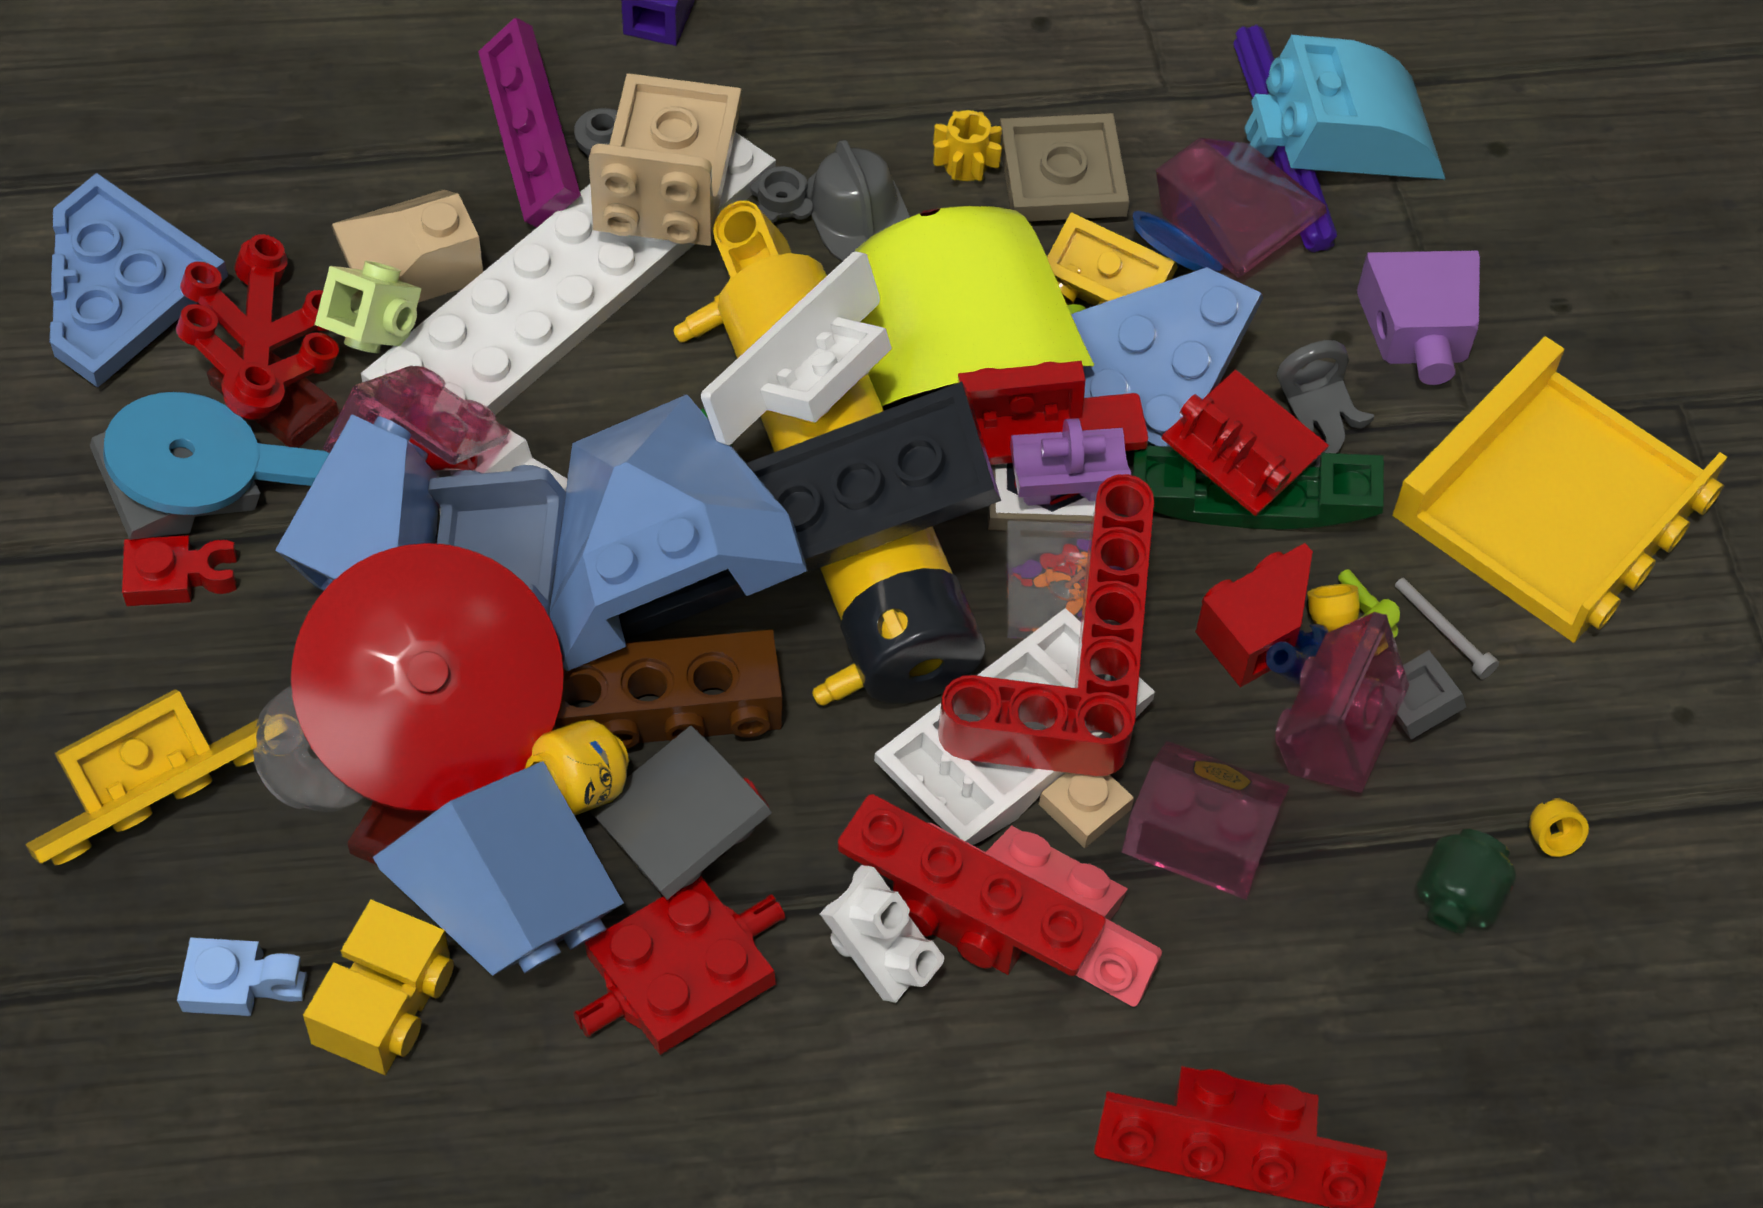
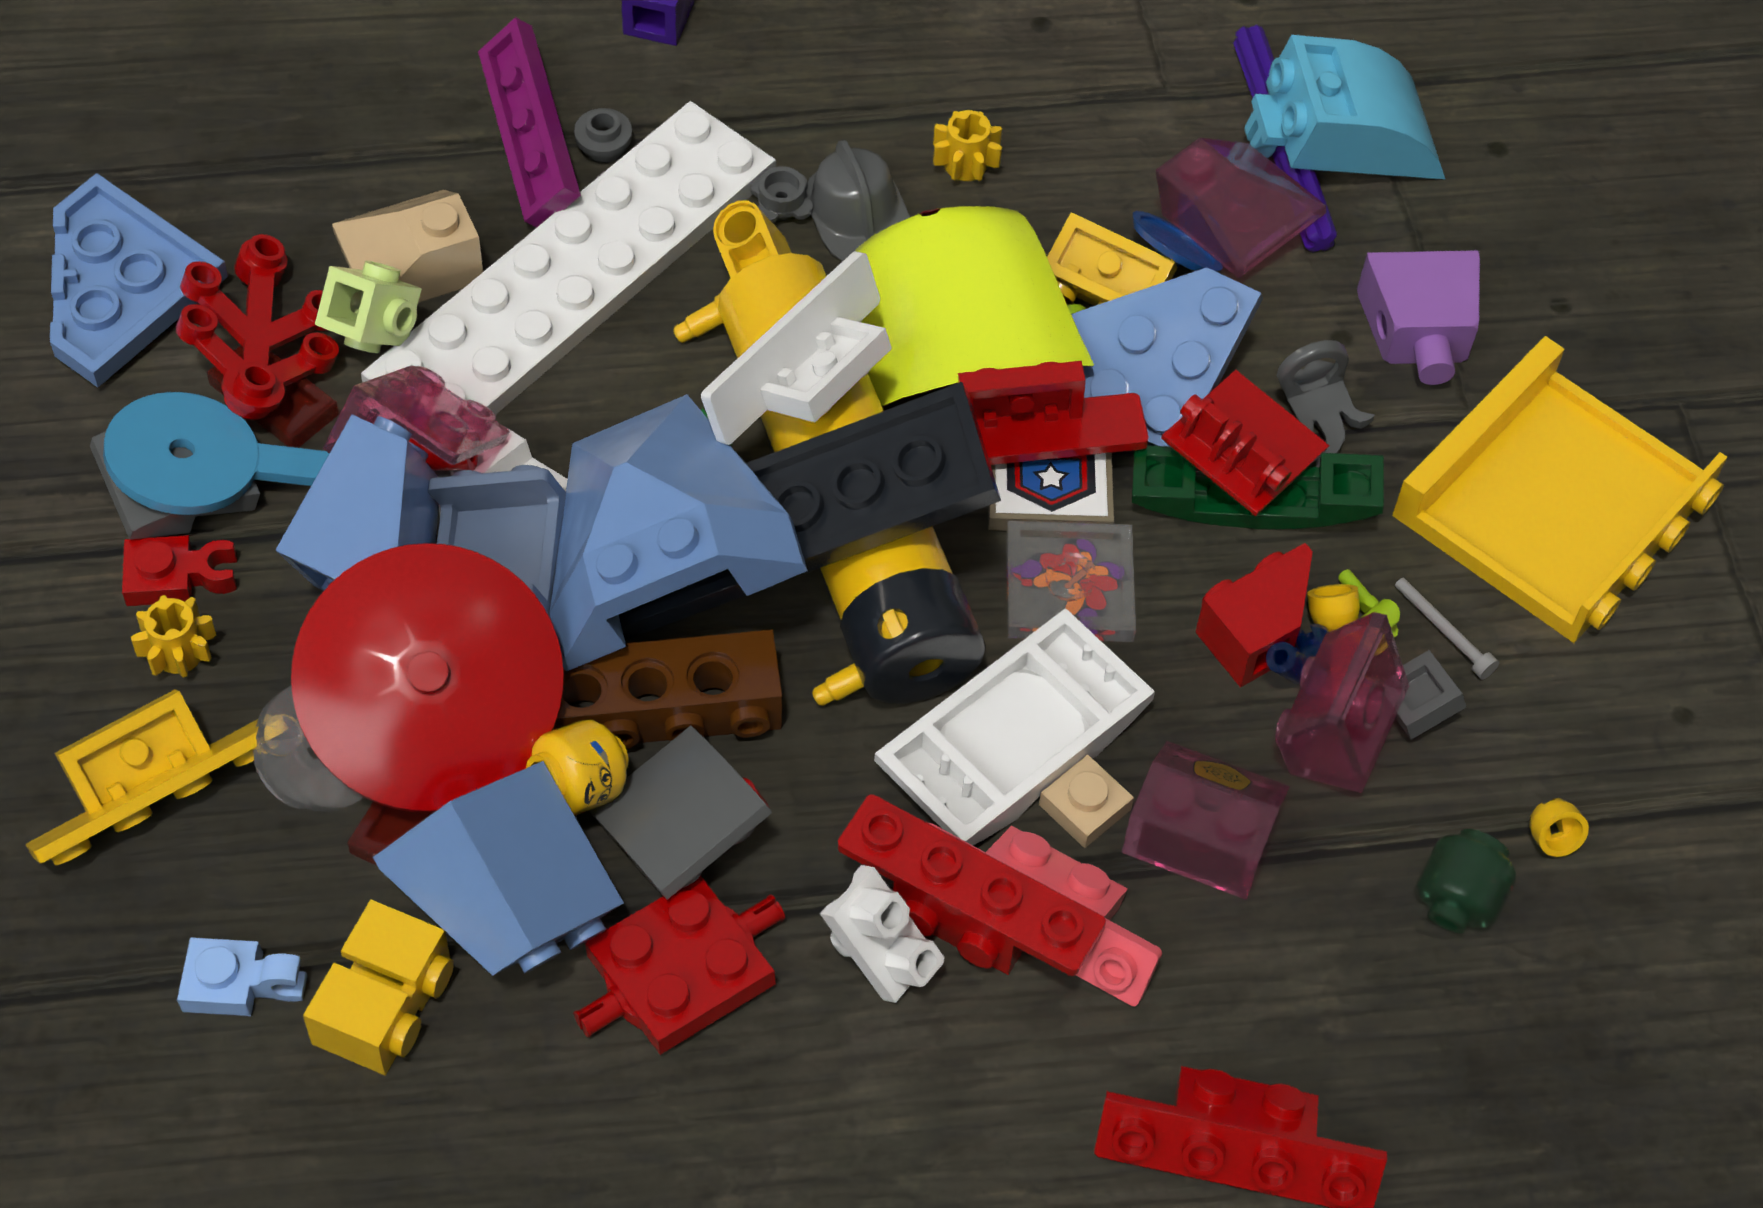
tan bracket [589,73,741,246] -> none
red beam [938,474,1154,776] -> none
dark tan plate [999,113,1130,221] -> none
medium lavender hips [1010,418,1131,506] -> none
none -> yellow gear [131,595,216,677]

